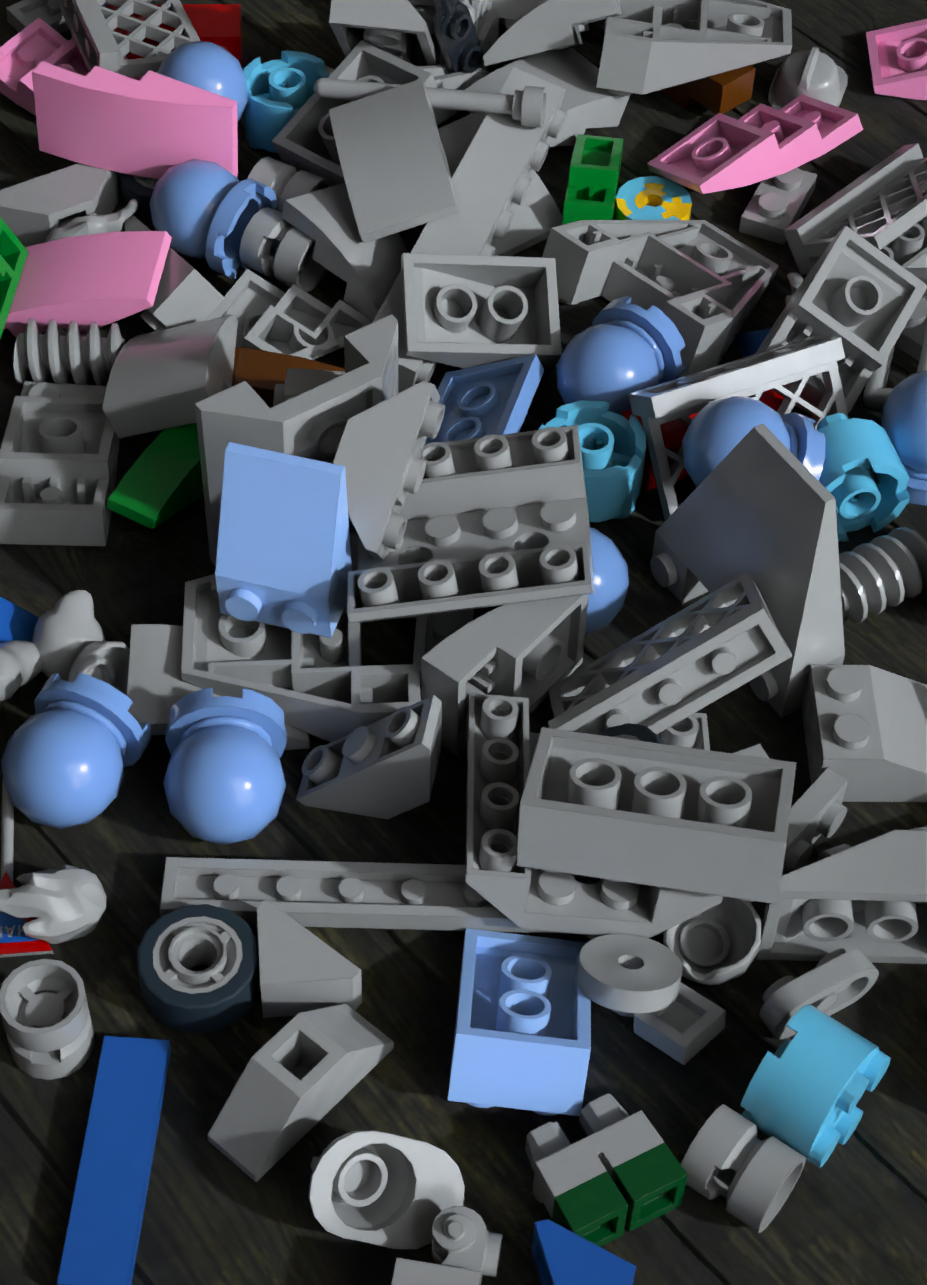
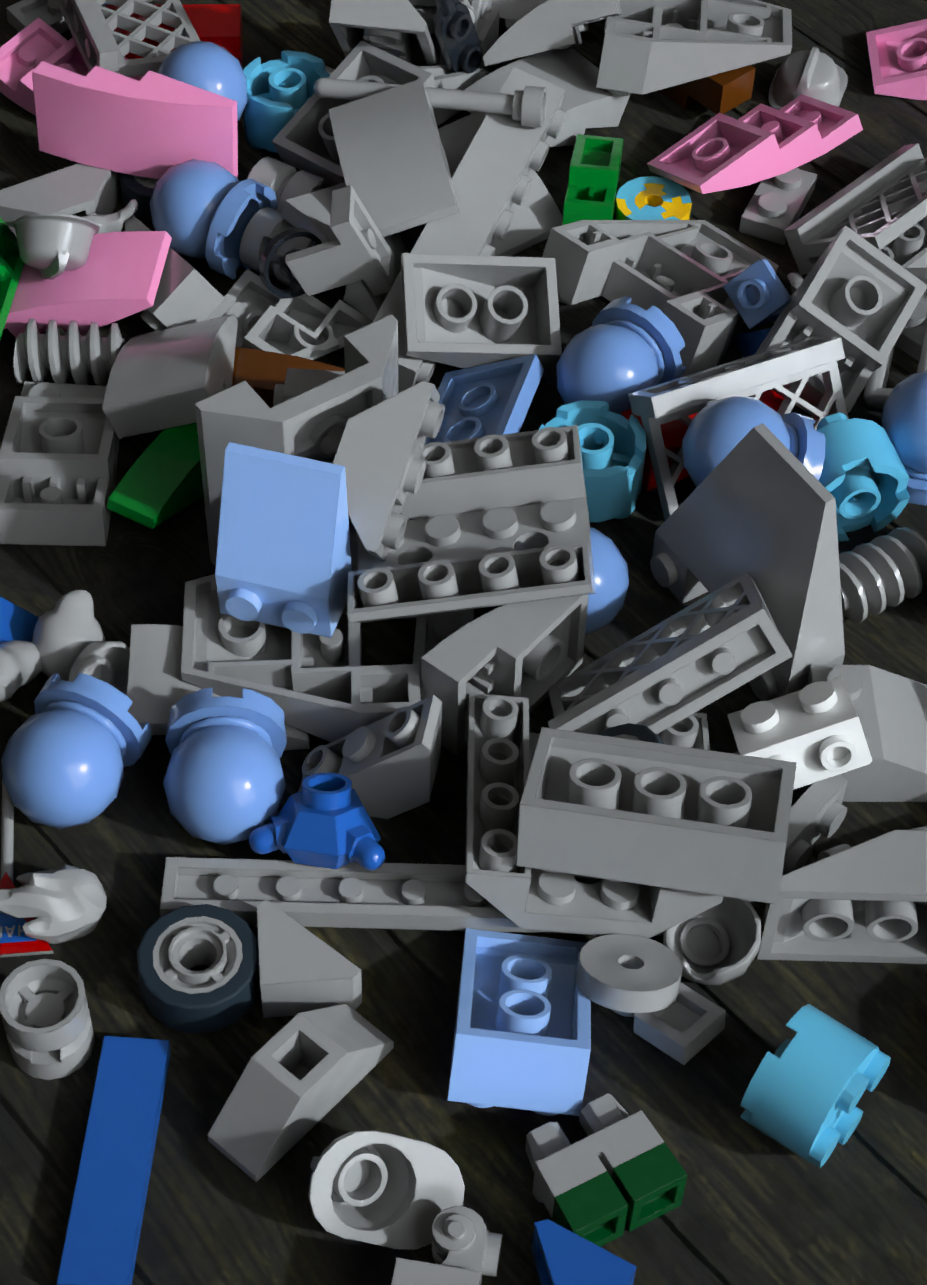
light grey wheel [681,1104,806,1233] -> none
light grey plate [759,948,879,1039] -> none
none -> light grey piece [4,213,100,280]
none -> blue rock [248,773,385,870]
none -> light grey piece [259,185,394,298]
none -> medium blue bracket [723,259,791,329]
none -> white bracket [727,676,872,790]

